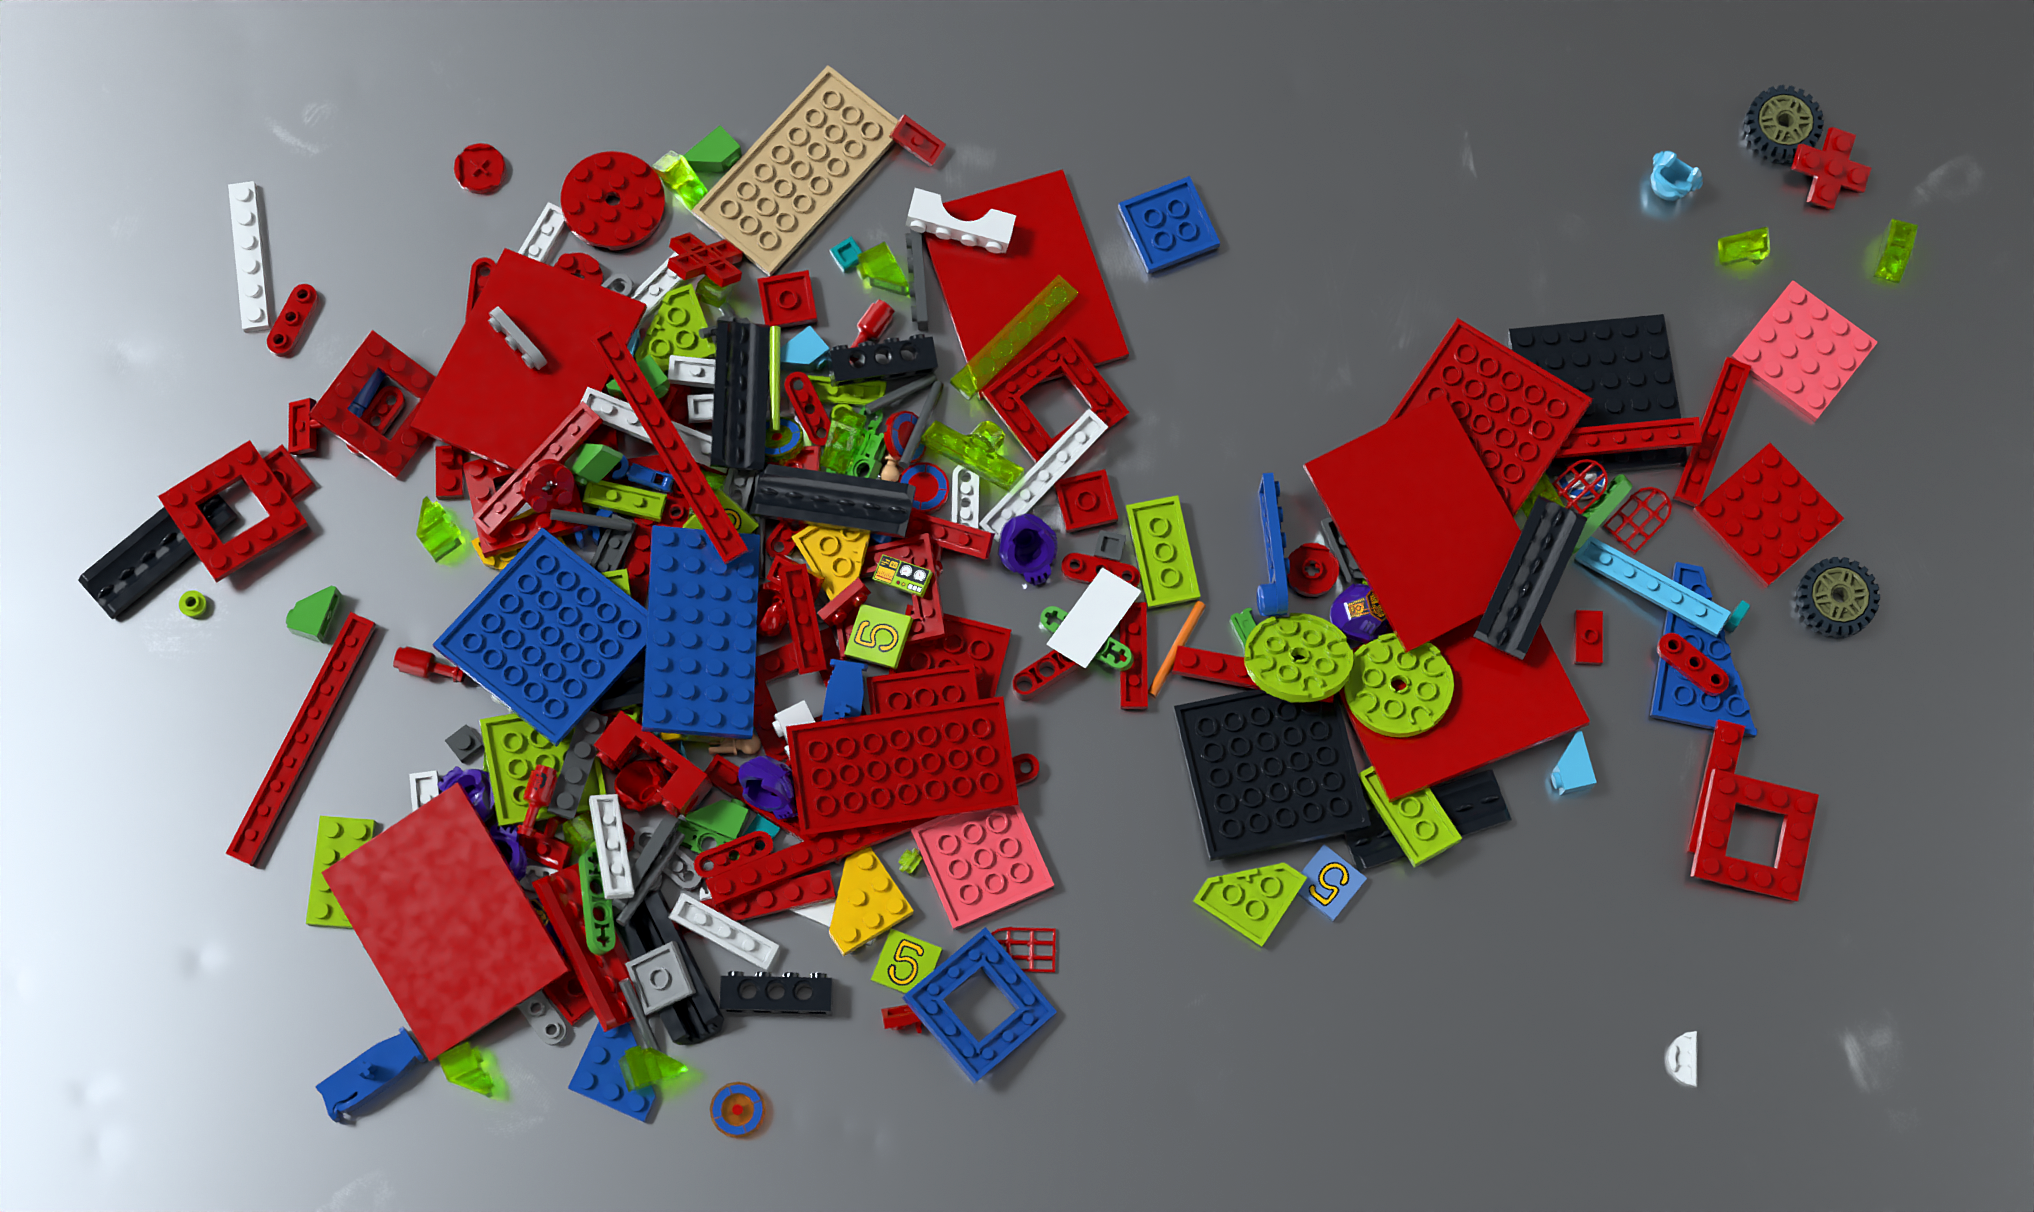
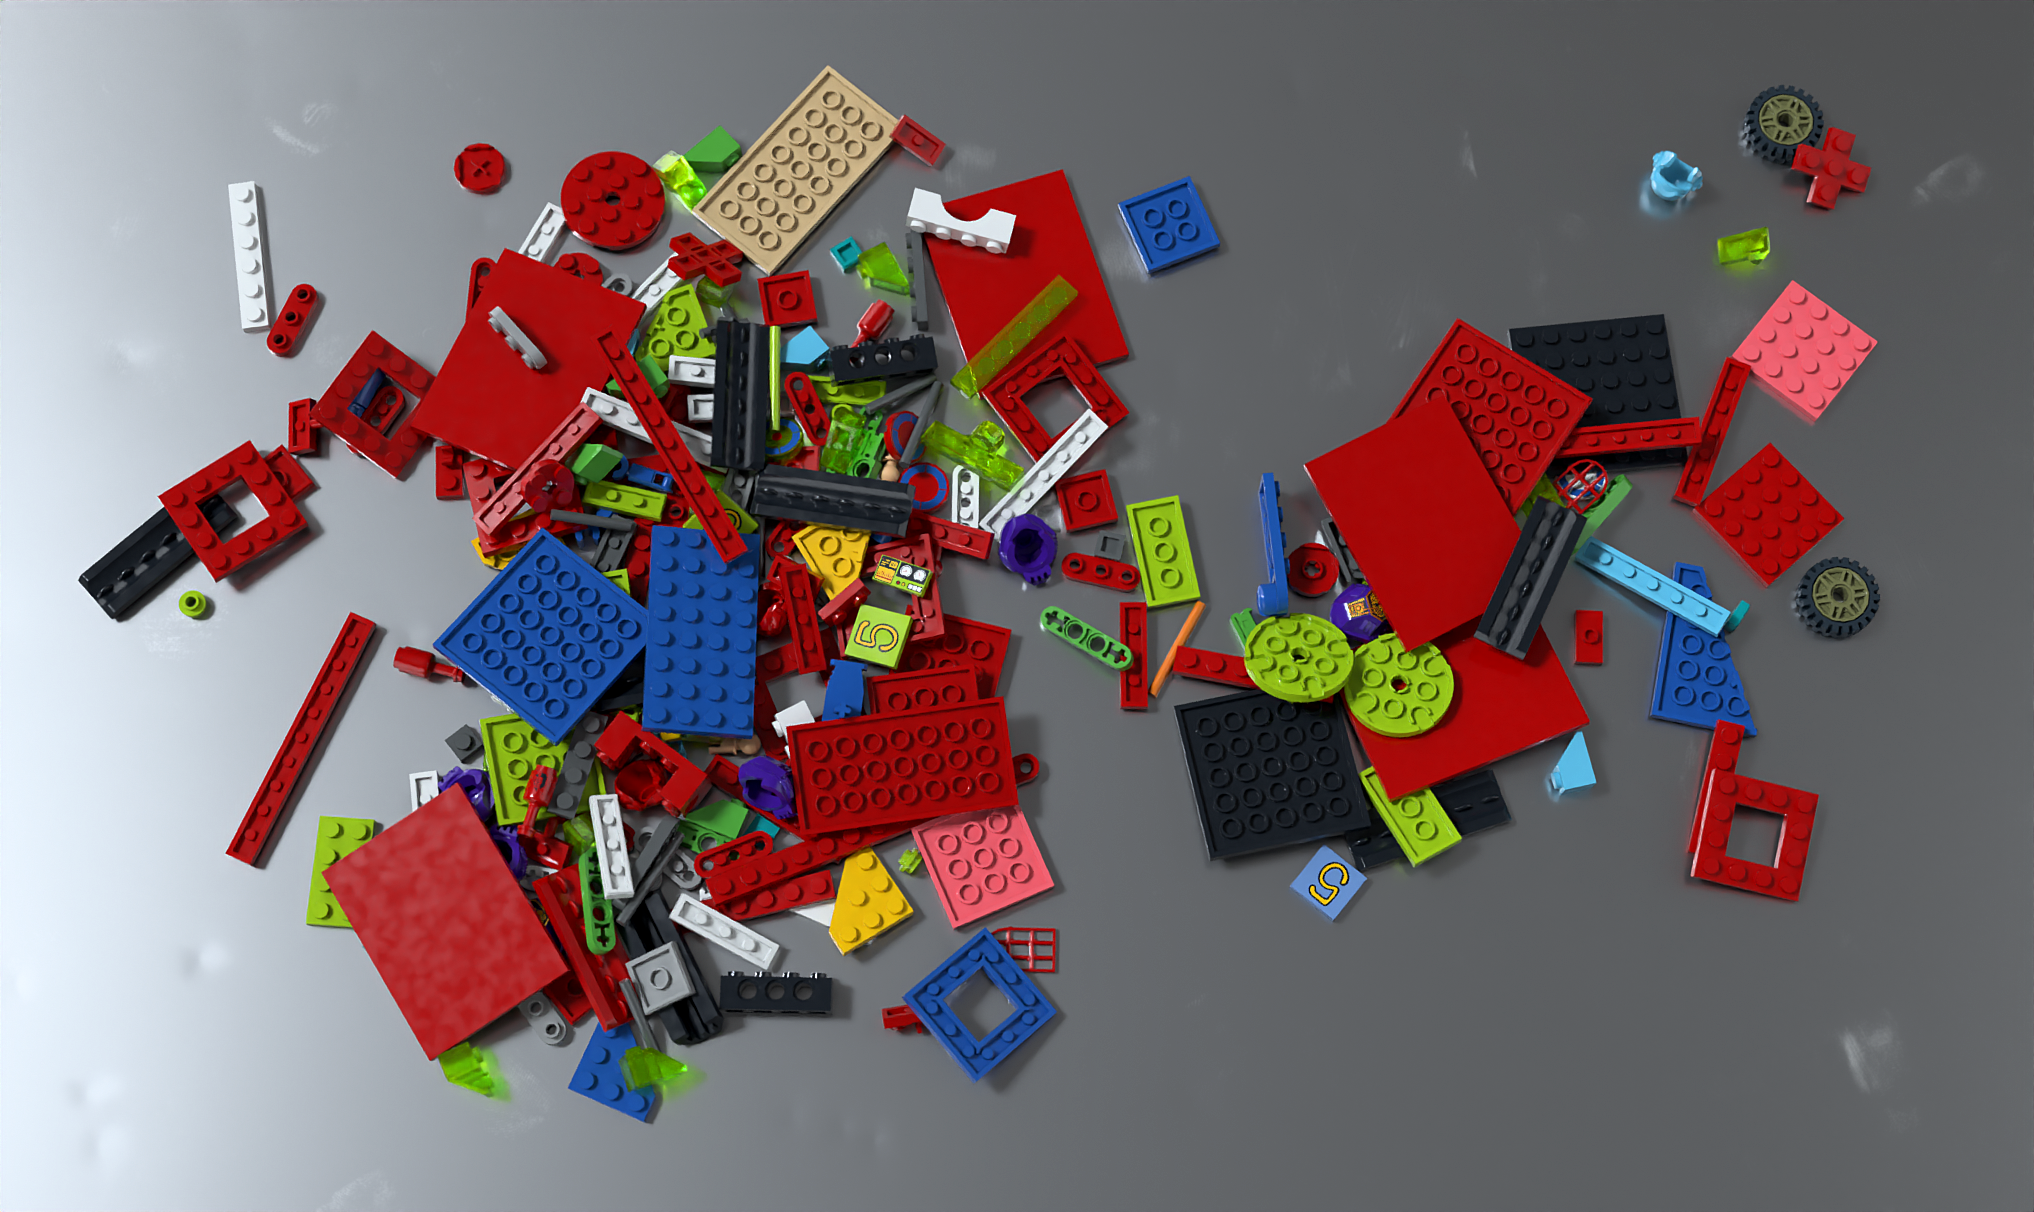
bright green slope [286,585,341,643] -> none
blue piece [315,1027,427,1123] -> none
clear neon green slope [416,496,462,562] -> none
tile [710,1082,766,1139] -> none
lime tile [871,929,943,994] -> none
red beam [1013,650,1080,701] -> none
white sticker [1046,568,1141,668] -> none
lime plate [1193,863,1307,947] -> none
red window [1602,487,1672,555] -> none
red plate [1657,633,1729,696] -> none
white tile [1667,1031,1697,1088] -> none
clear neon green slope [1873,218,1918,284] -> none

